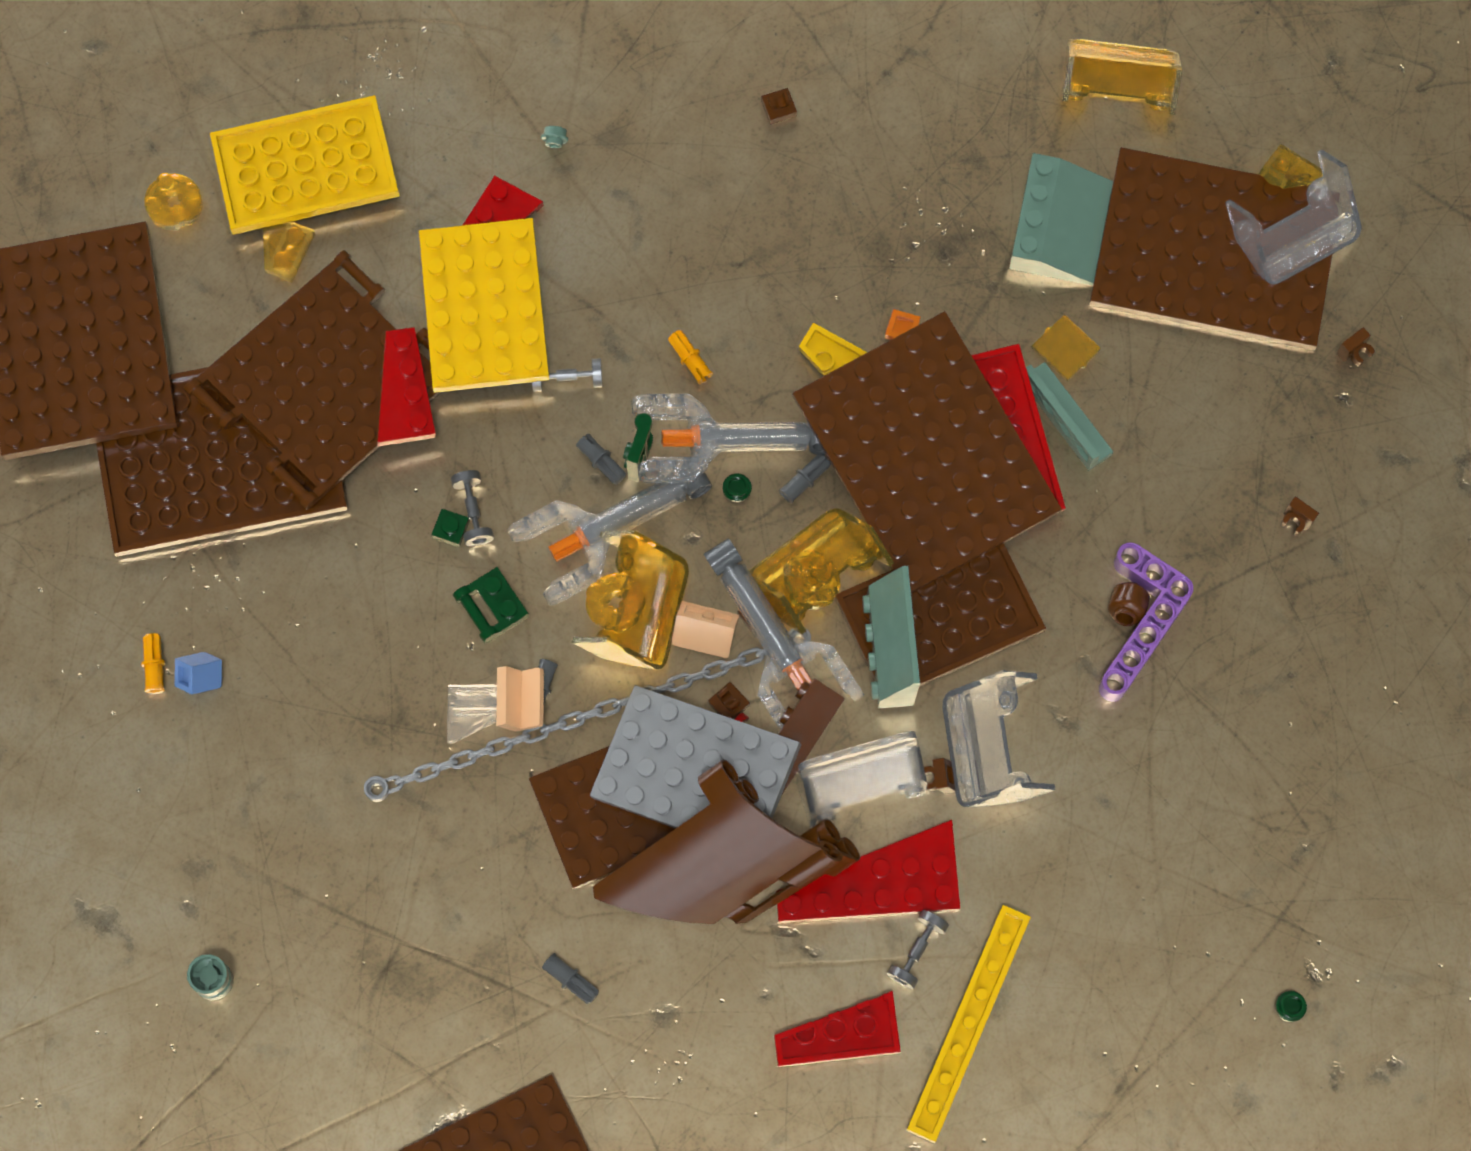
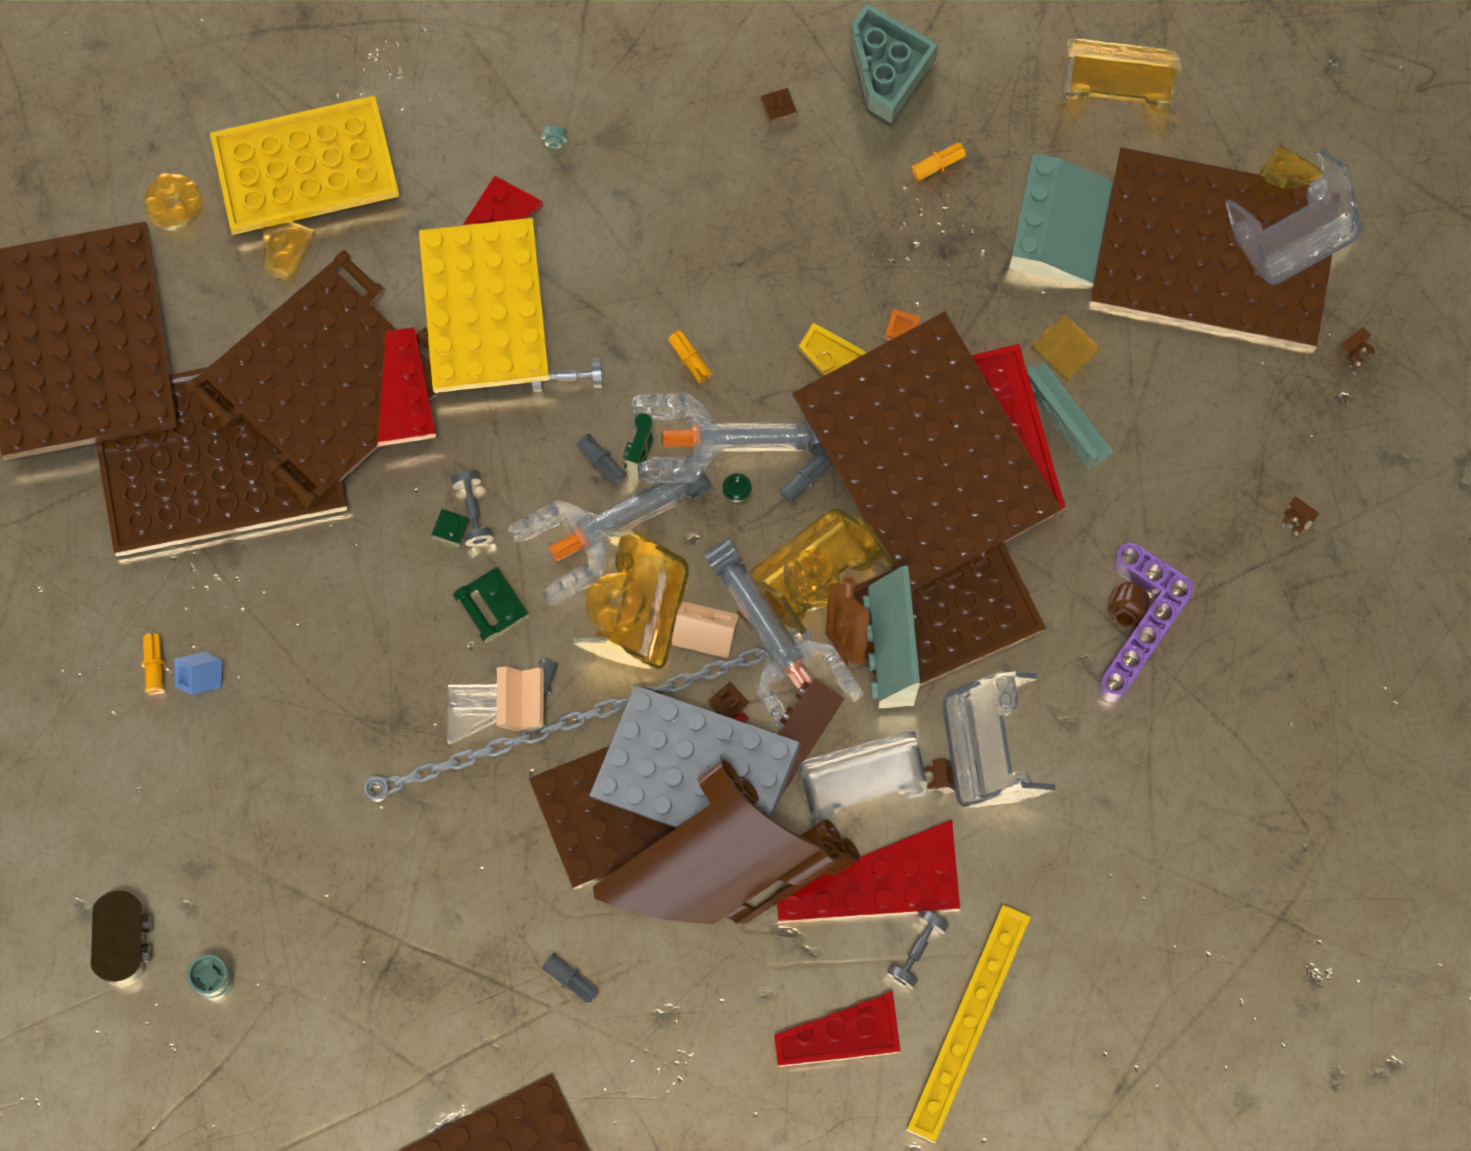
dark green plate [1275,991,1307,1022] -> none
none -> dark brown brick [91,891,152,987]
none -> dark orange plate [825,577,870,670]
none -> sand green brick [850,3,938,123]
none -> light orange axle [910,142,966,182]

